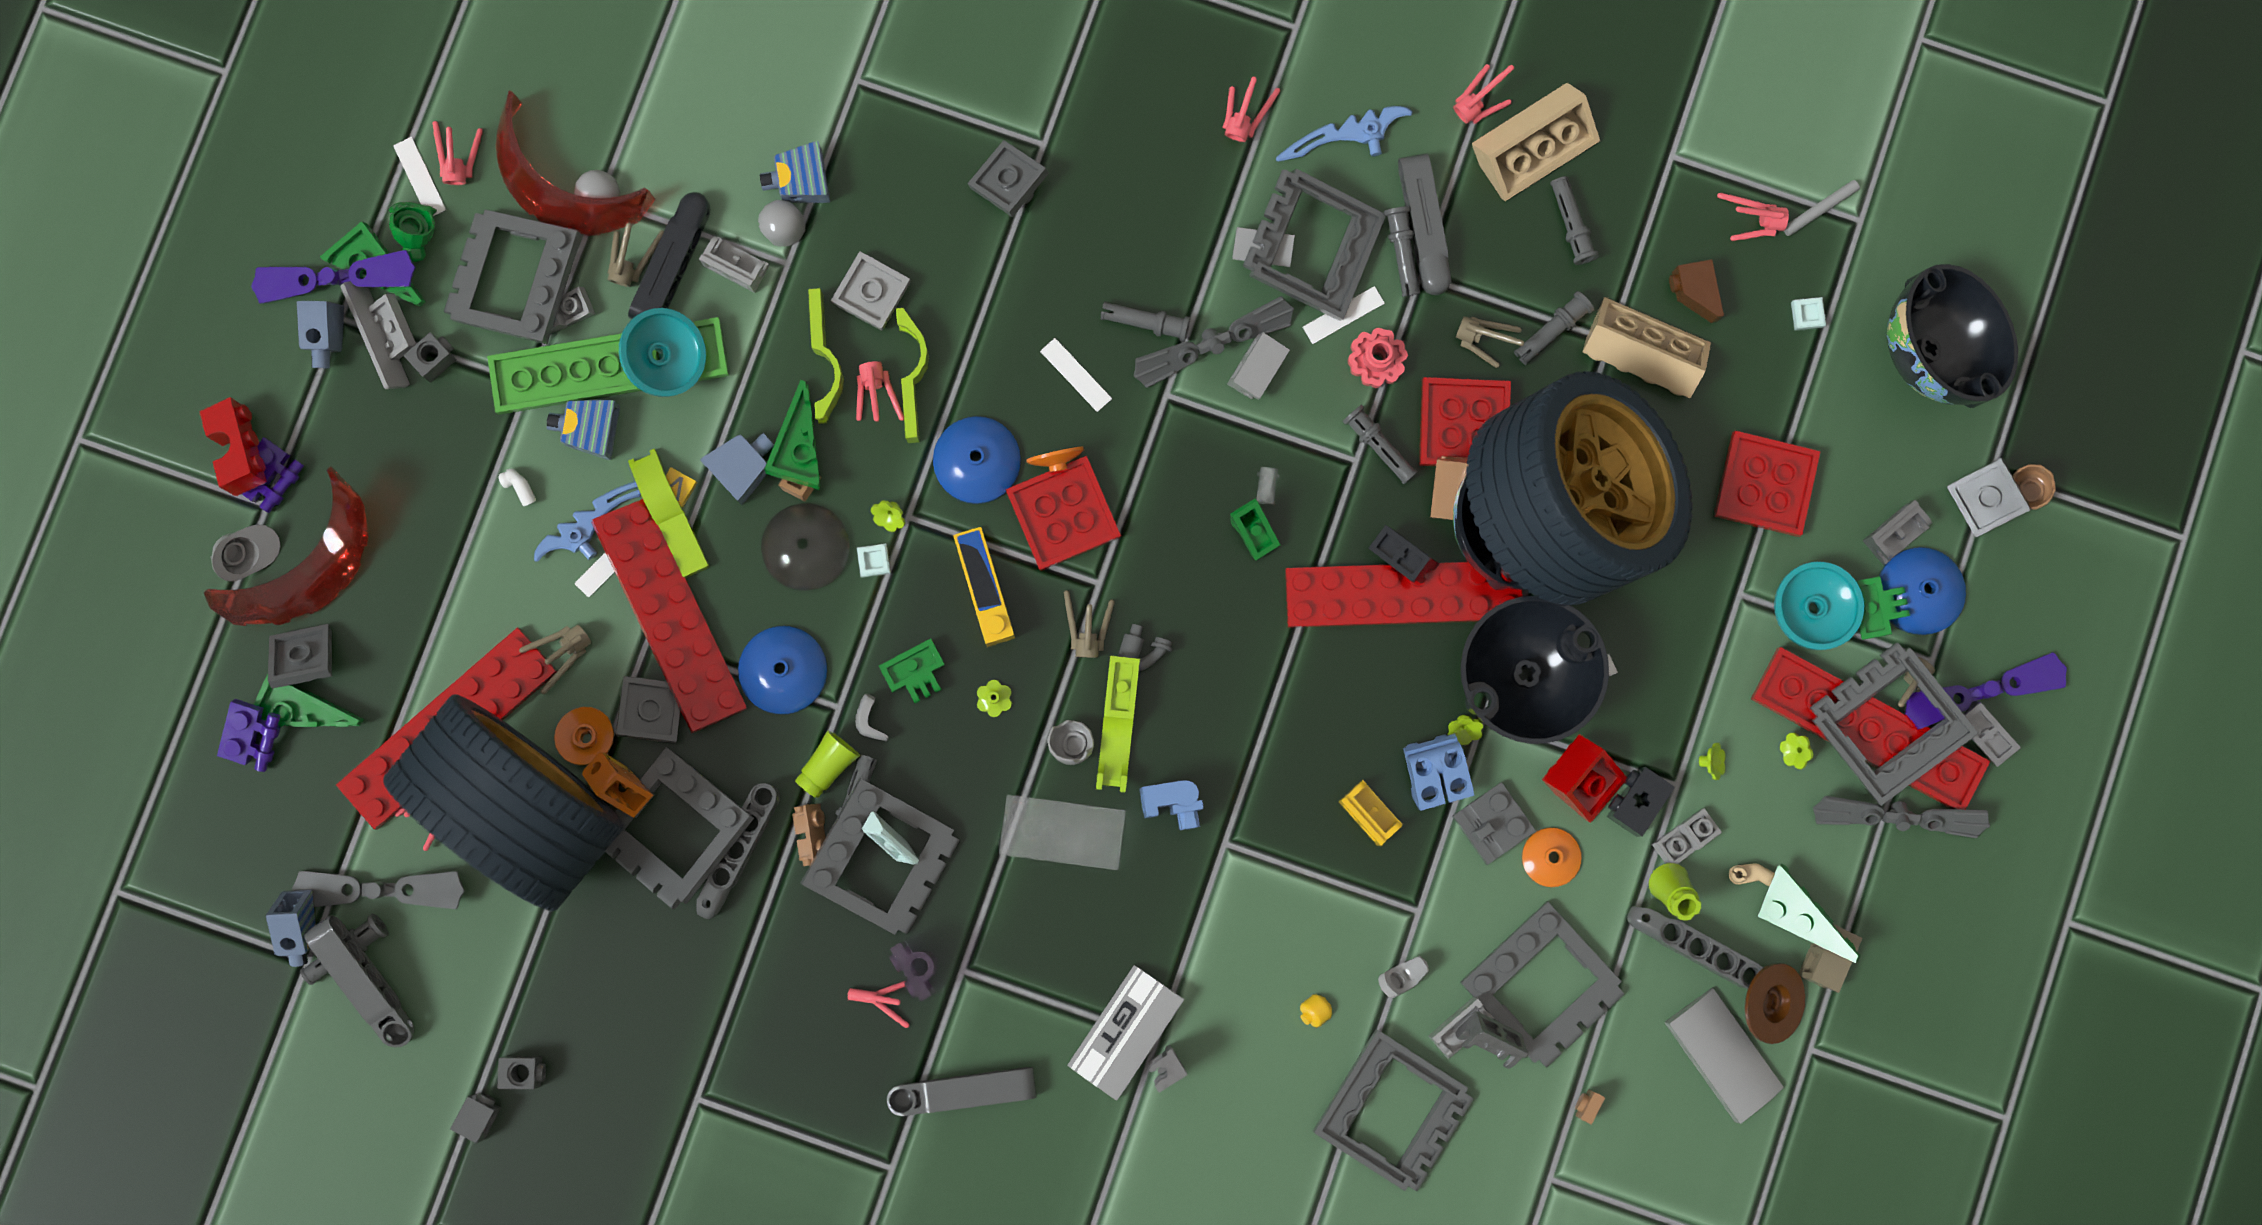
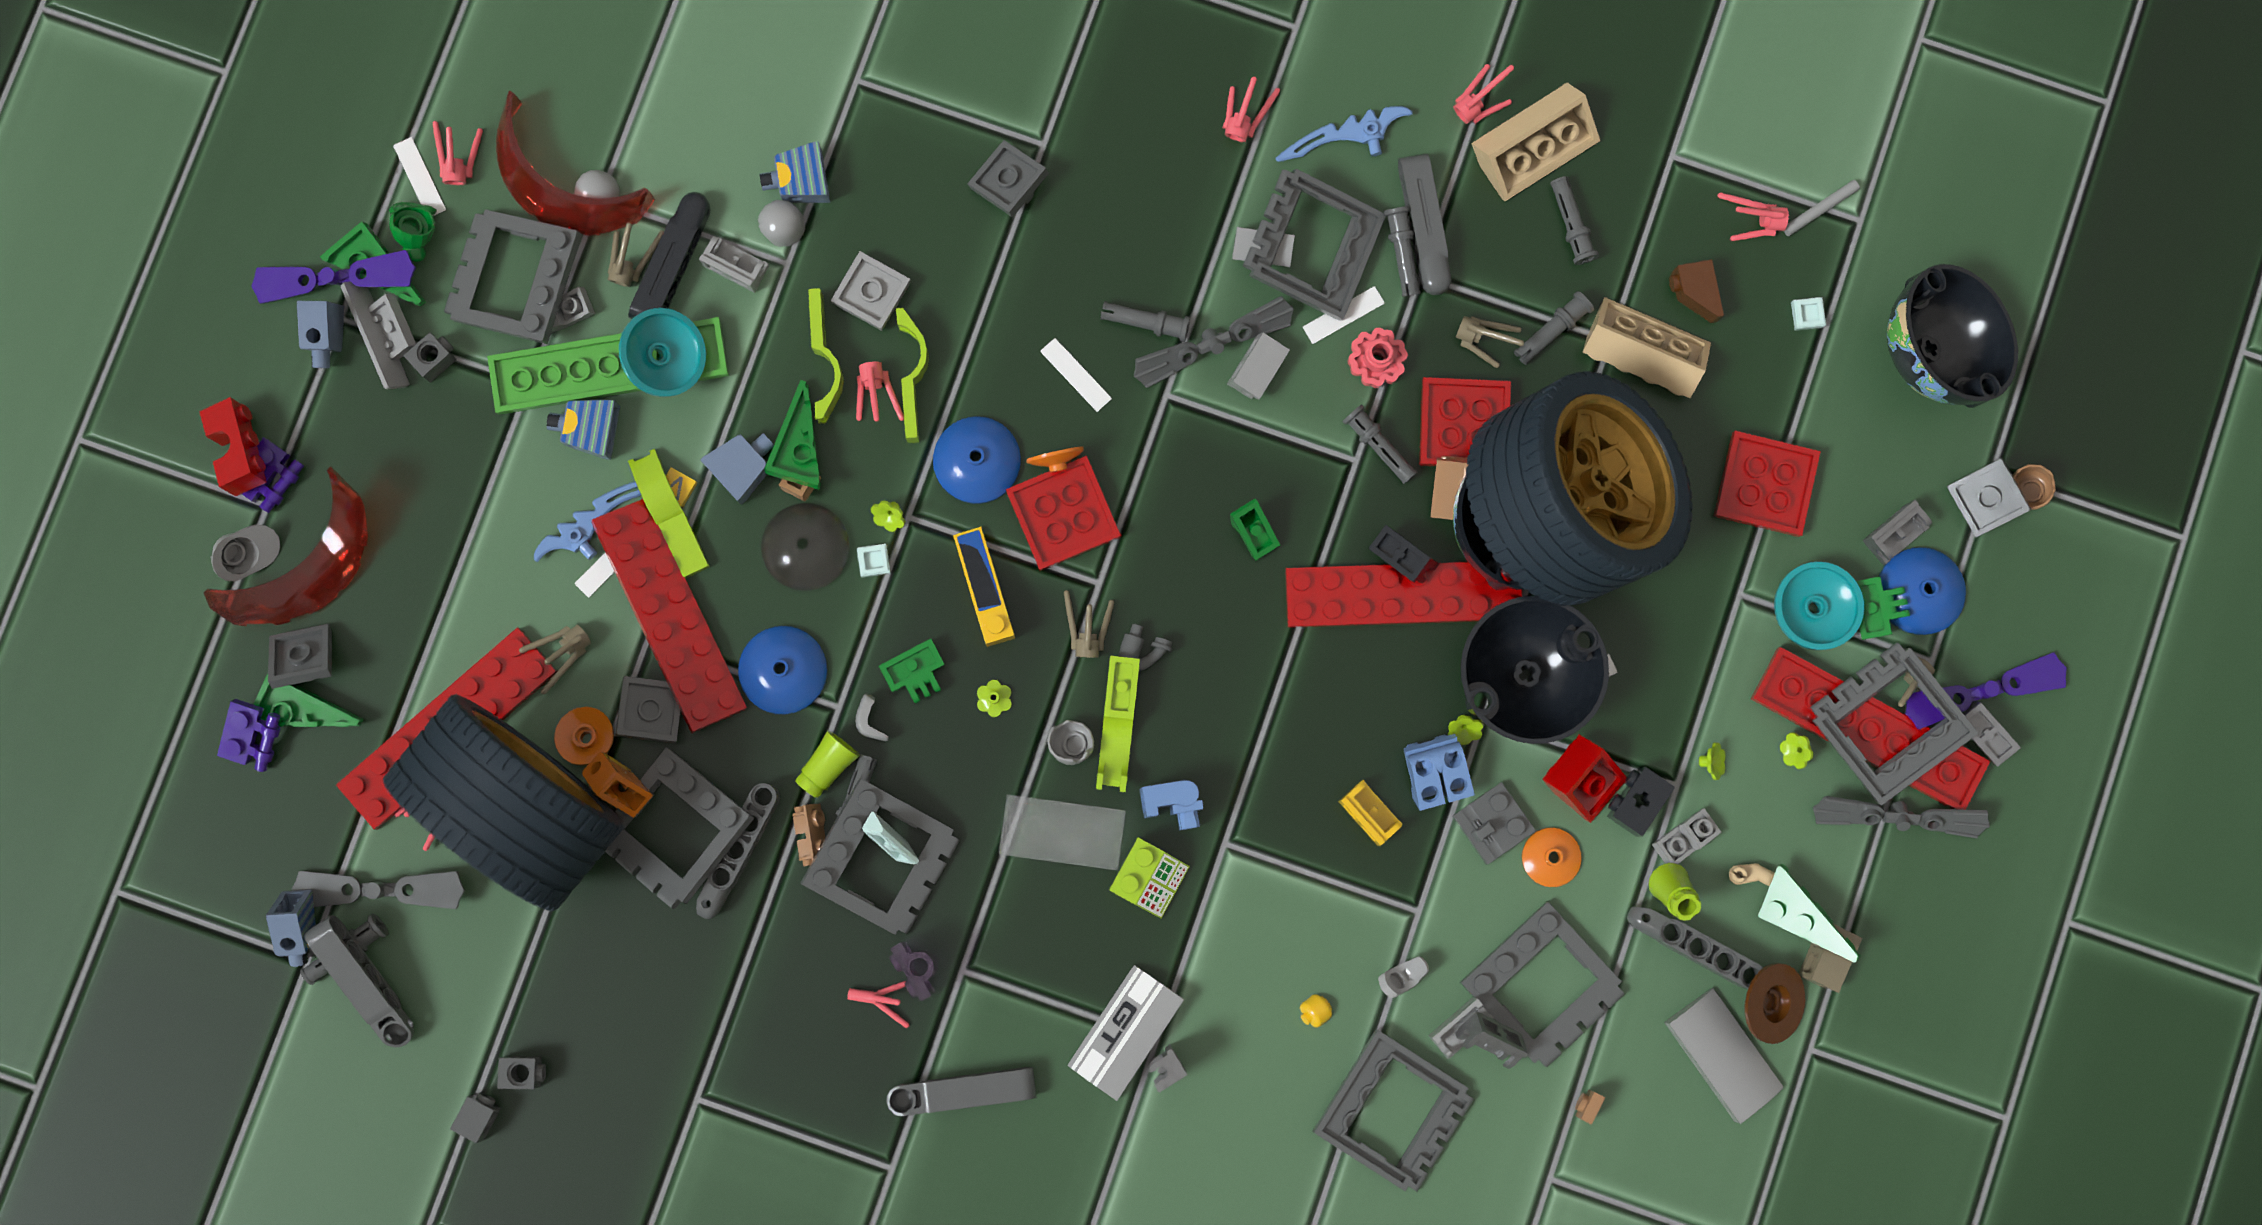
white arm [498,469,536,506] -> none
clear pin [1256,467,1280,505] -> none
none -> lime slope [1109,838,1190,918]

